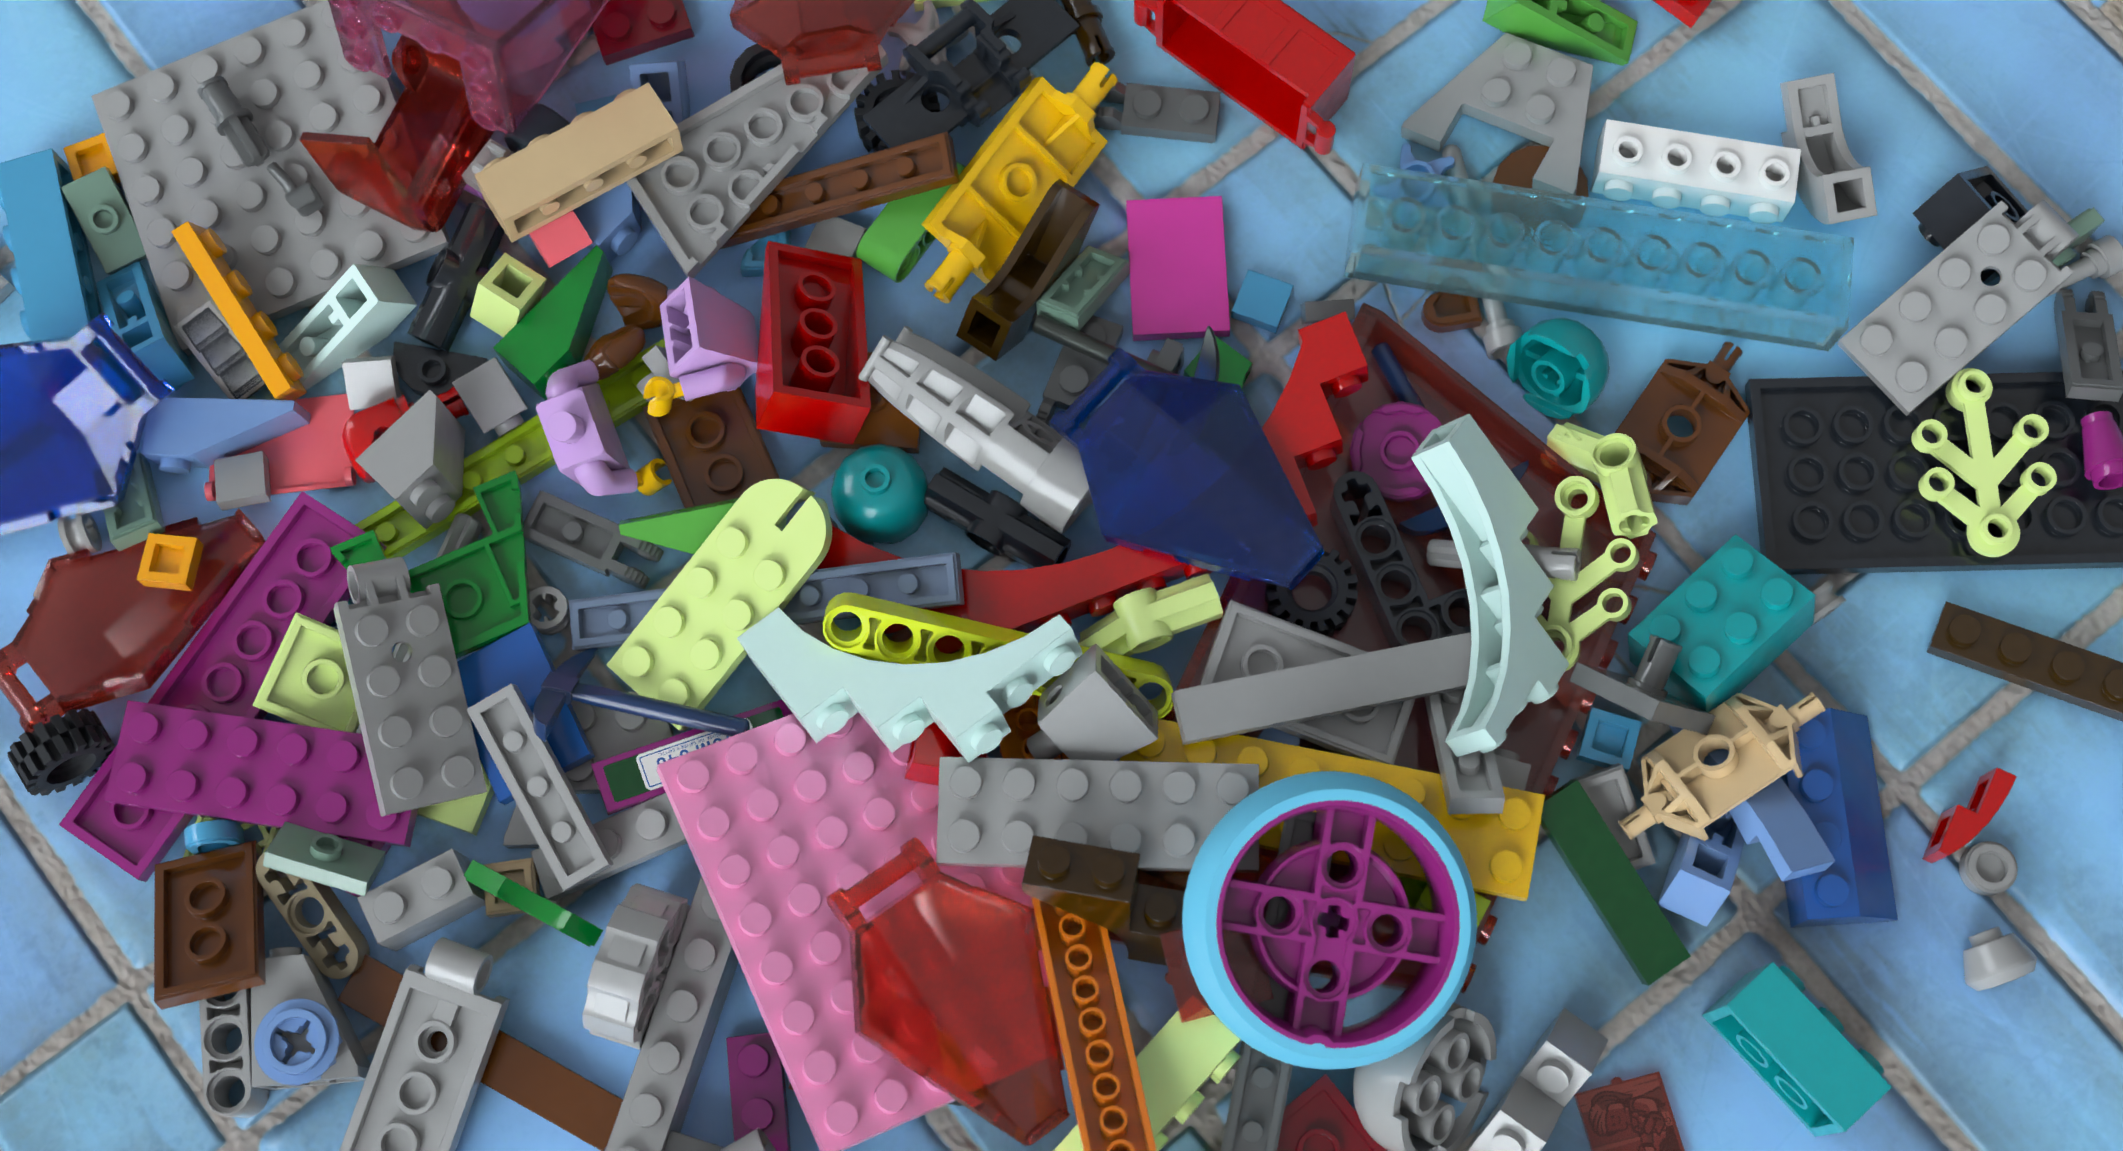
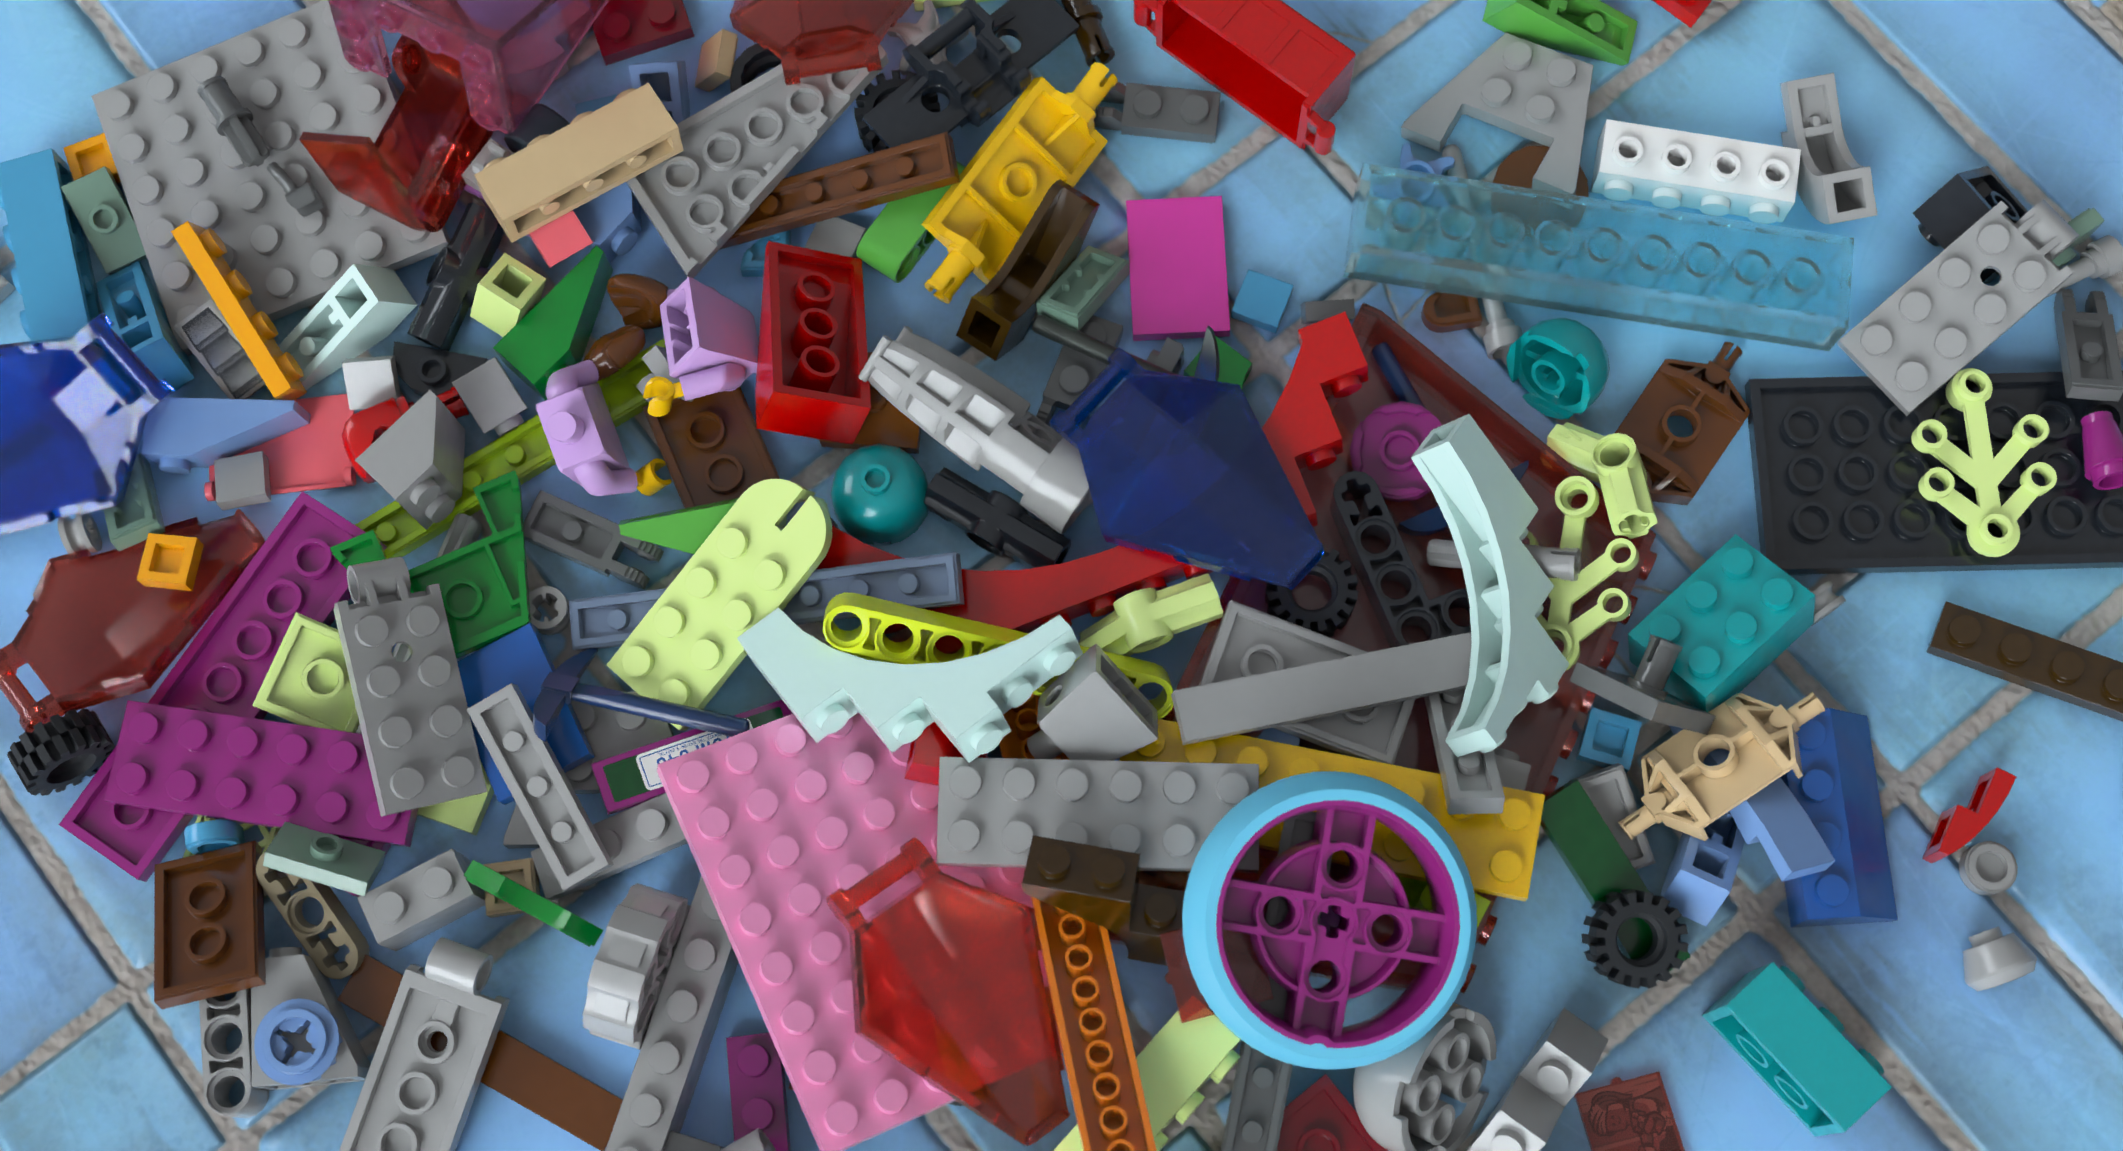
none -> tan tile [695,29,738,92]
none -> black tyre [1582,889,1689,989]

